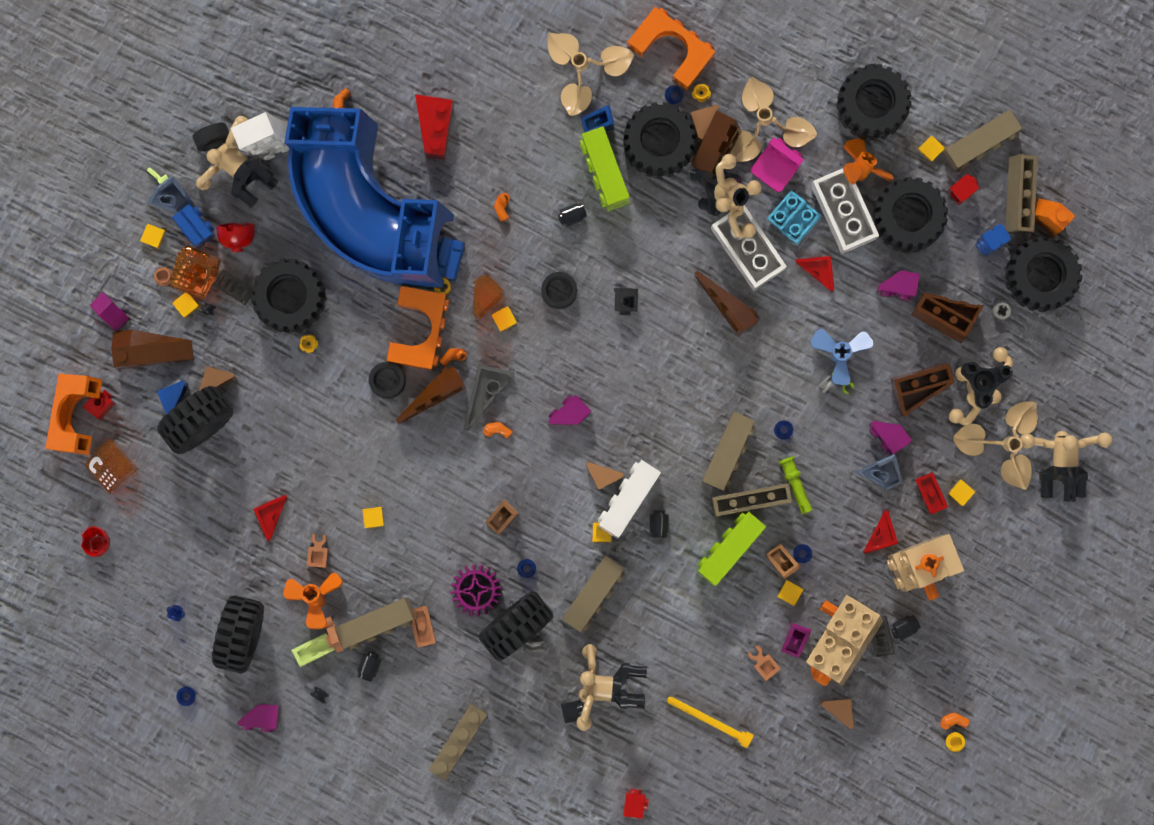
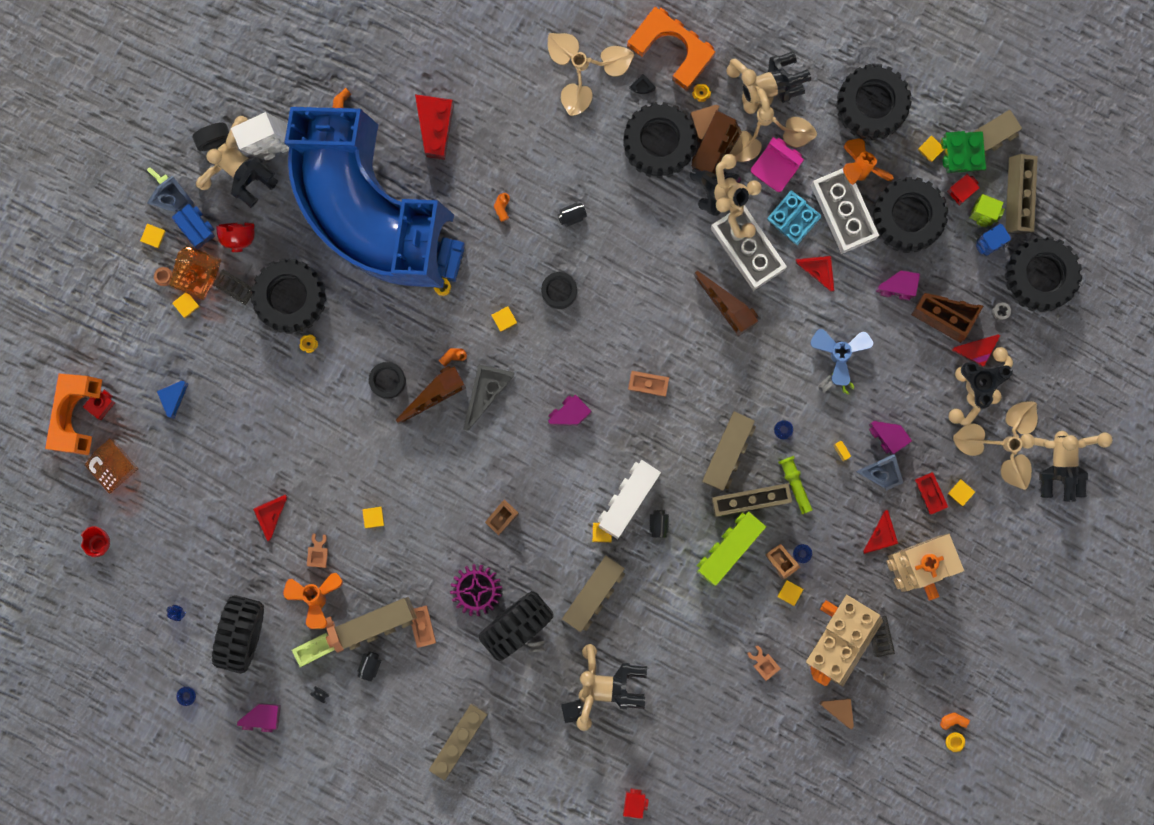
magenta slope [90,292,130,332] -> none
reddish brown wedge [111,329,194,370] -> none
black tyre [157,386,233,454] -> none
black bush [197,302,216,316] -> none
medium nougat slope [199,366,237,391] -> none
orange arch [387,286,450,371] -> none
clear orange slope [473,274,505,322] -> none
orange arm [483,422,513,439] -> none
clear blue plate [517,559,536,578] -> none
lime brick [579,126,630,212] -> none
blue slope [581,105,614,132] -> none
medium nougat slope [586,462,624,490] -> none
black brick [614,288,638,315] -> none
clear blue plate [665,85,684,104] -> none
yellow piece [667,697,754,748] -> none
magenta slope [781,623,811,658] -> none
reddish brown wedge [890,363,955,417] -> none
black brick [890,615,921,641] -> none
orange slope [1035,198,1075,237] -> none
none -> nougat plate [628,371,669,397]
none -> black tile [629,74,656,94]
none -> wheel [726,51,811,121]
none -> yellow tile [833,441,851,461]
none -> green plate [941,131,986,173]
none -> red tile [952,334,1001,367]
none -> lime brick [969,194,1005,227]

